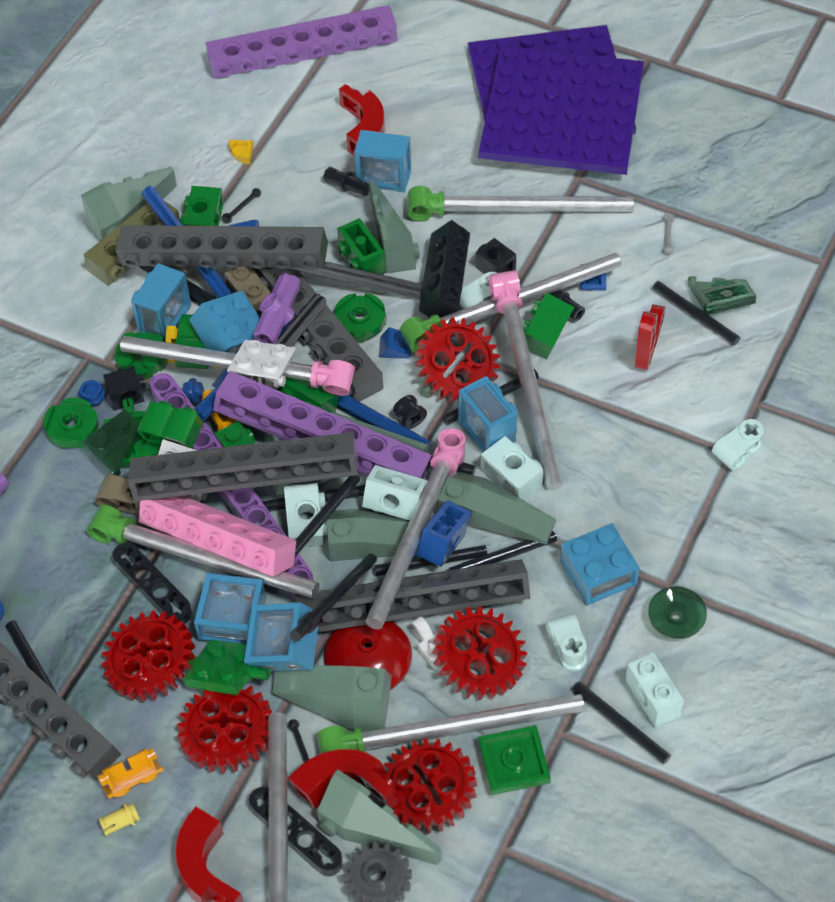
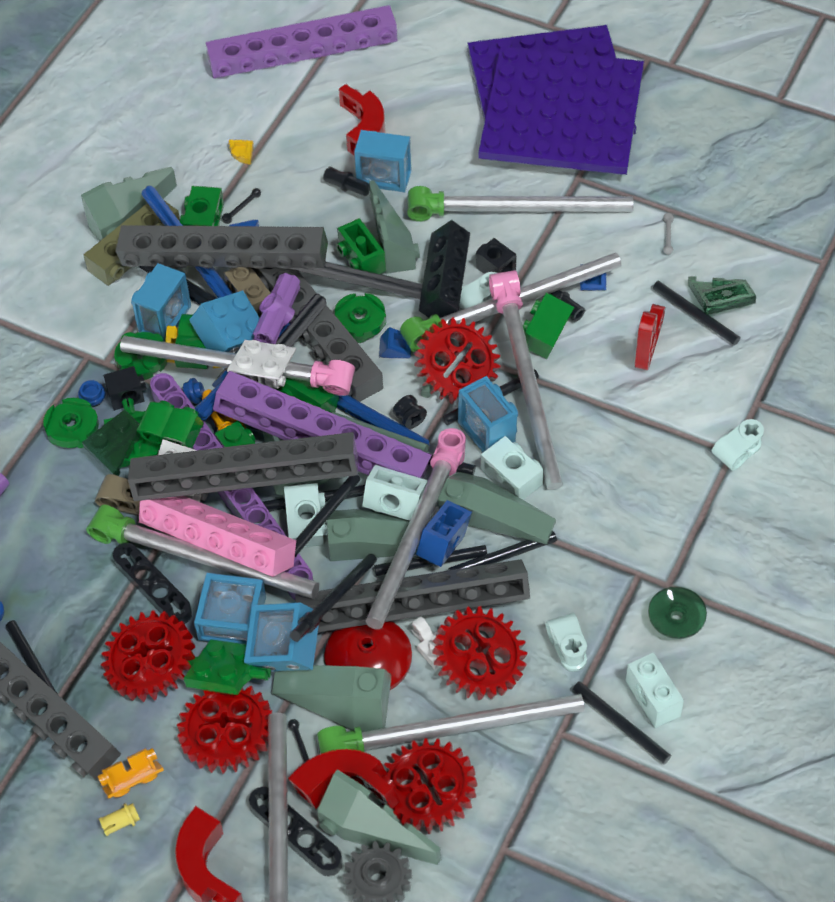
green plate [478,725,551,795] -> none
dark azure piece [560,523,639,606] -> none

